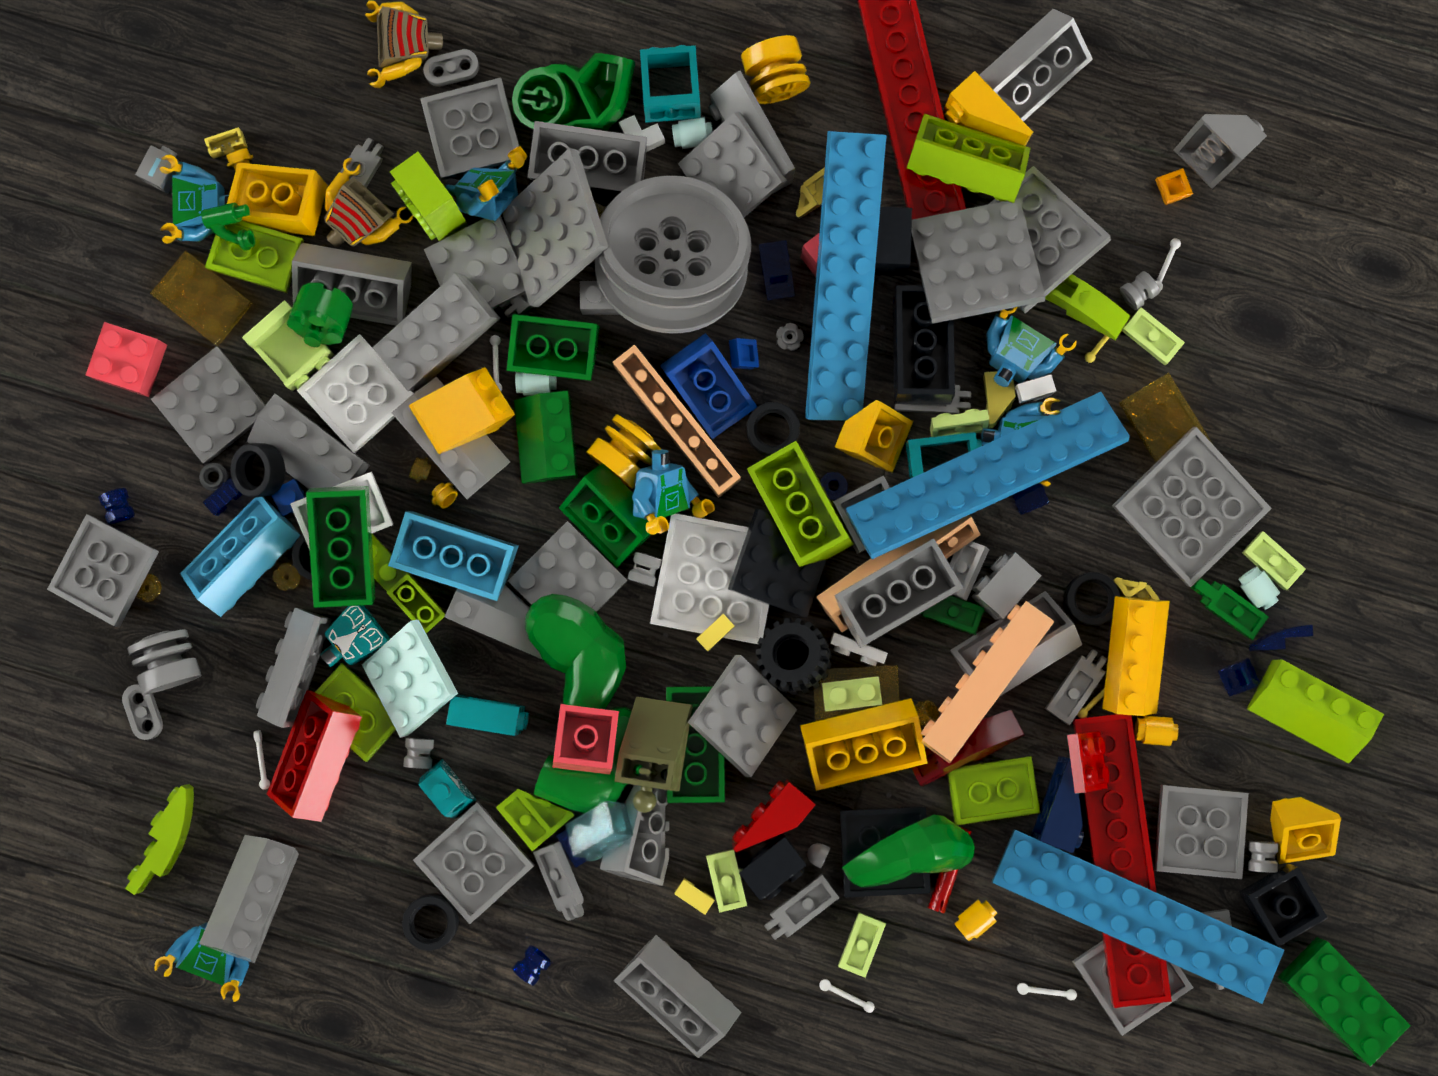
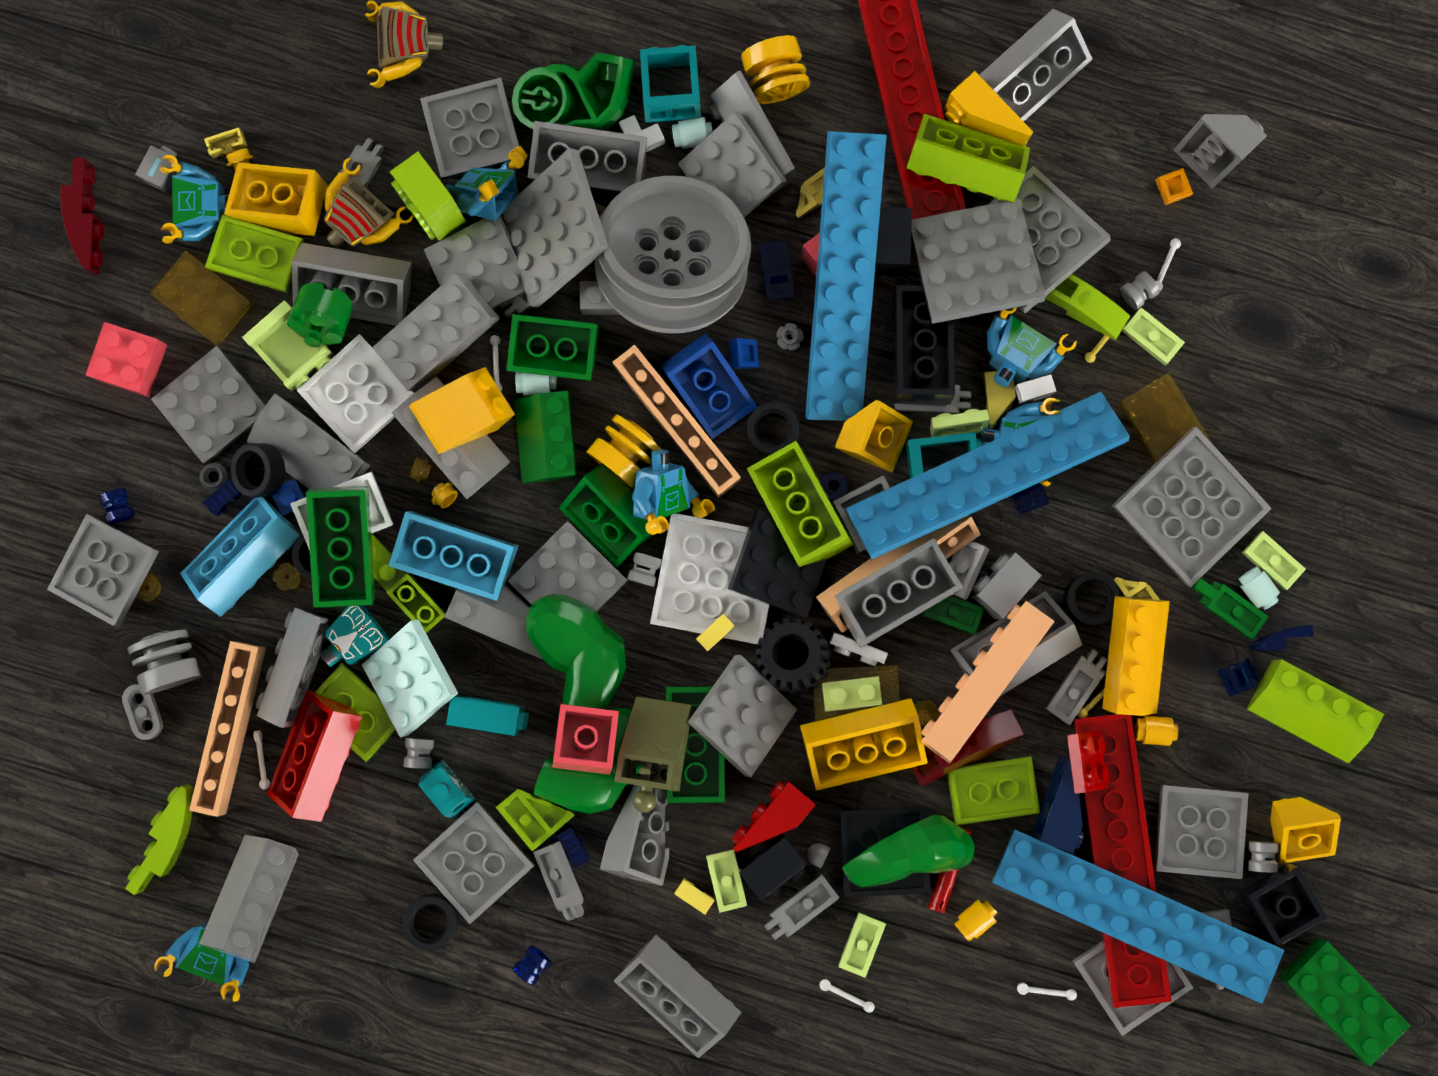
green plant [201,202,255,251] -> none
light grey plate [423,49,479,87] -> none
clear light blue brick [566,800,634,861] -> none
none -> dark red slope [60,158,105,275]
none -> light nougat brick [189,641,266,817]

